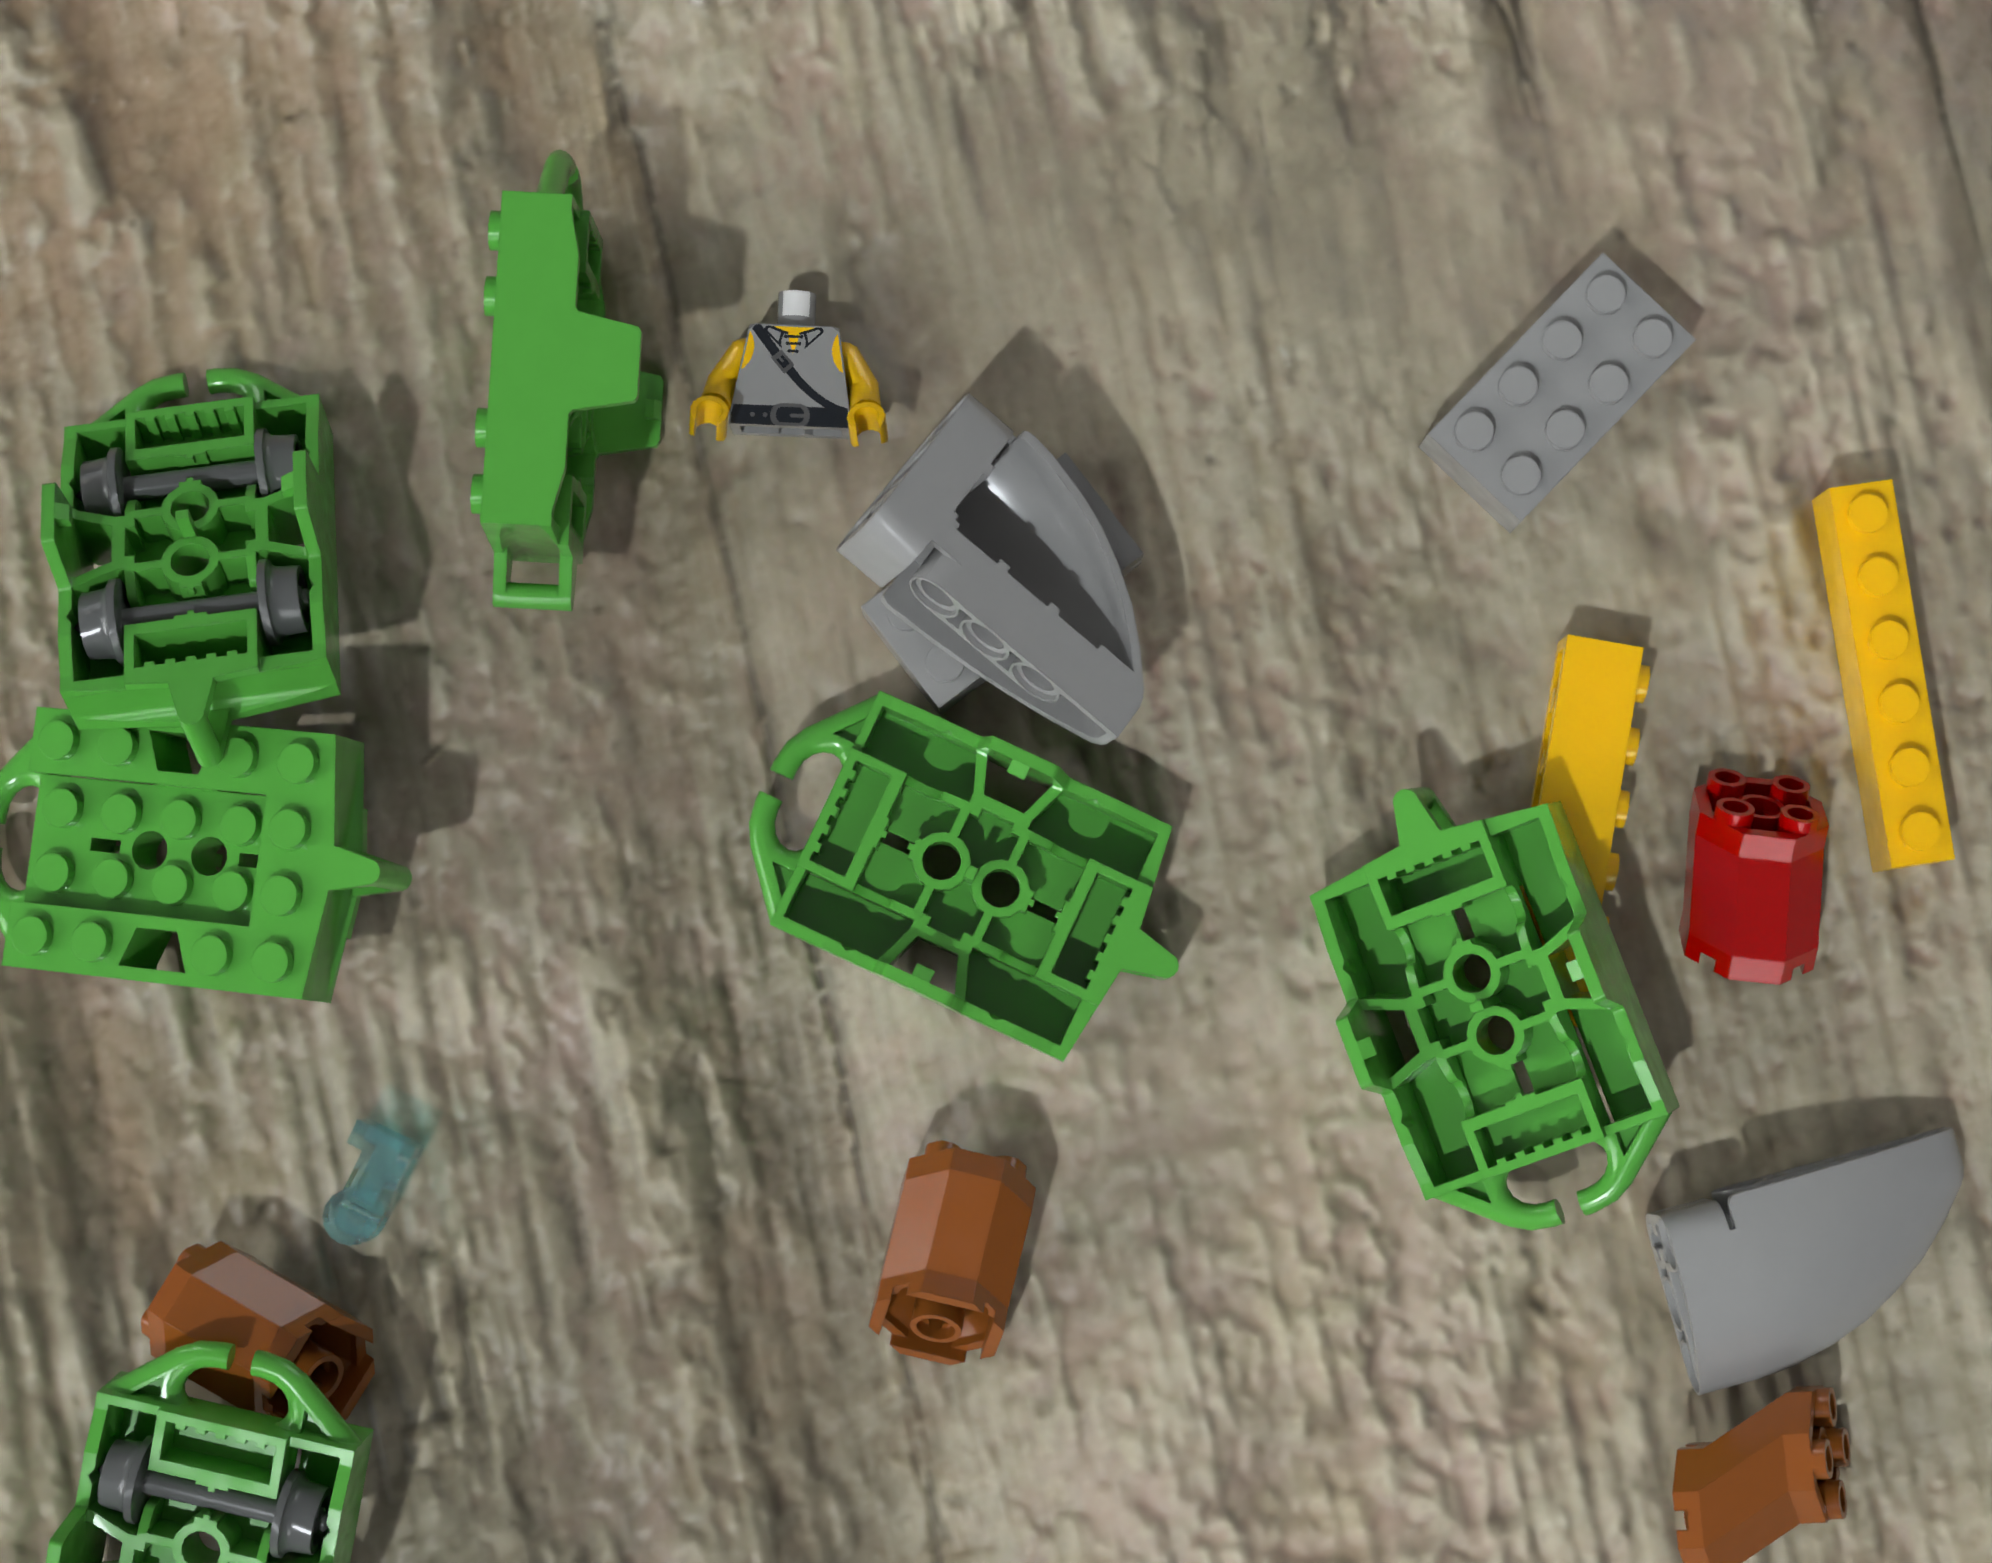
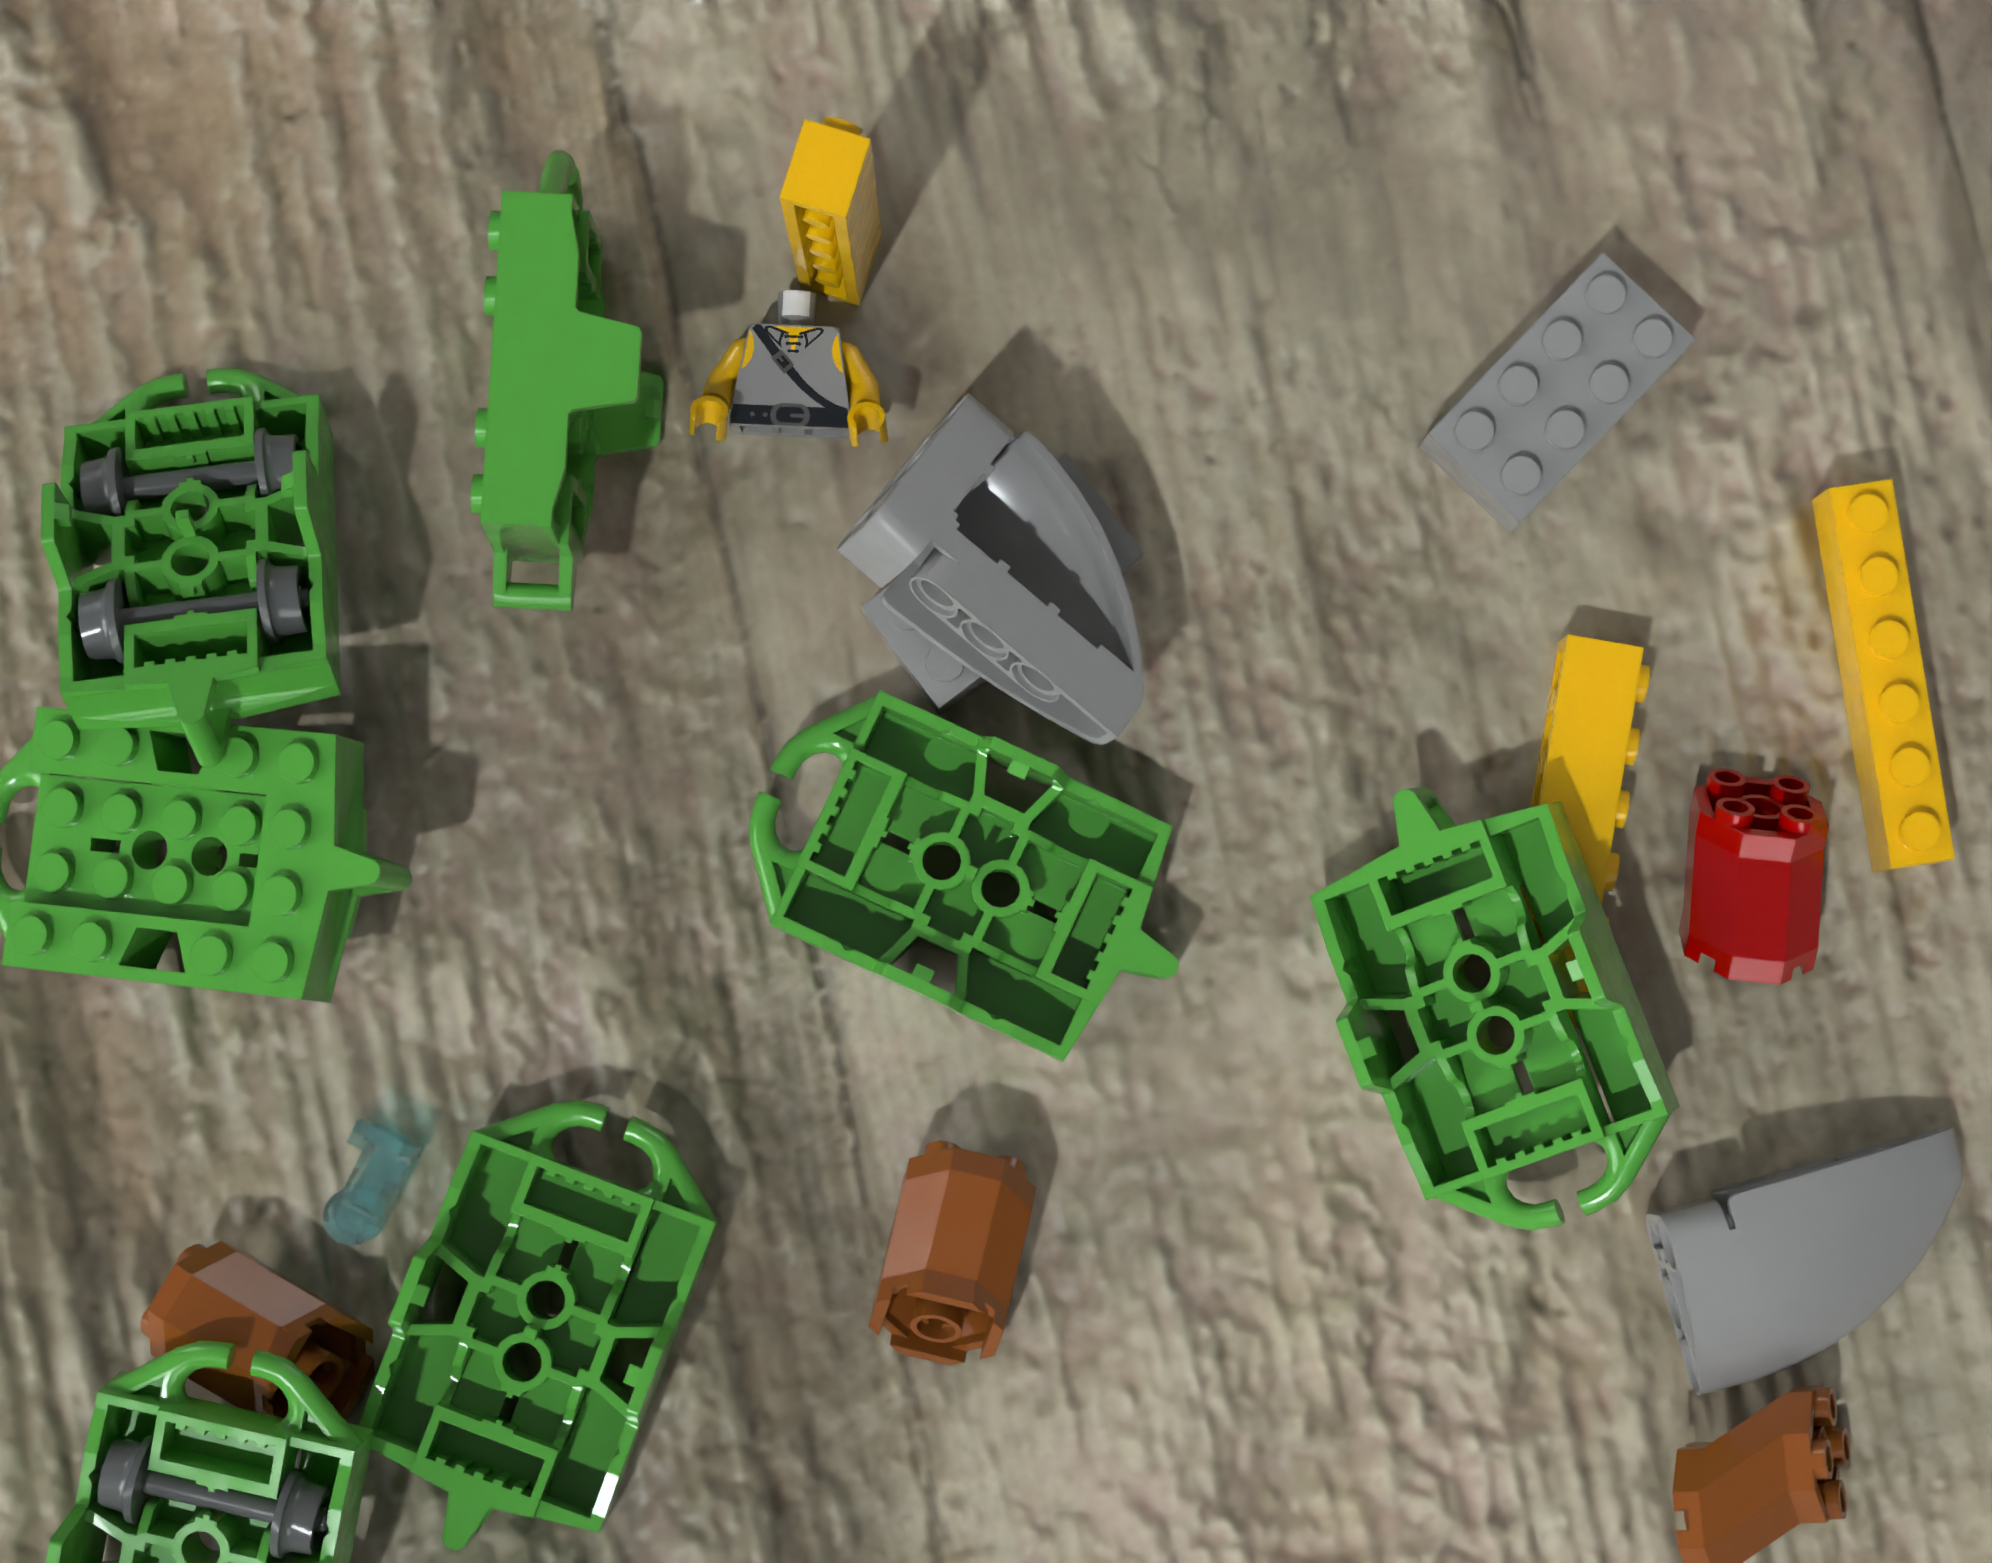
none -> bright green piece [358,1099,721,1551]
none -> yellow brick [780,117,882,306]

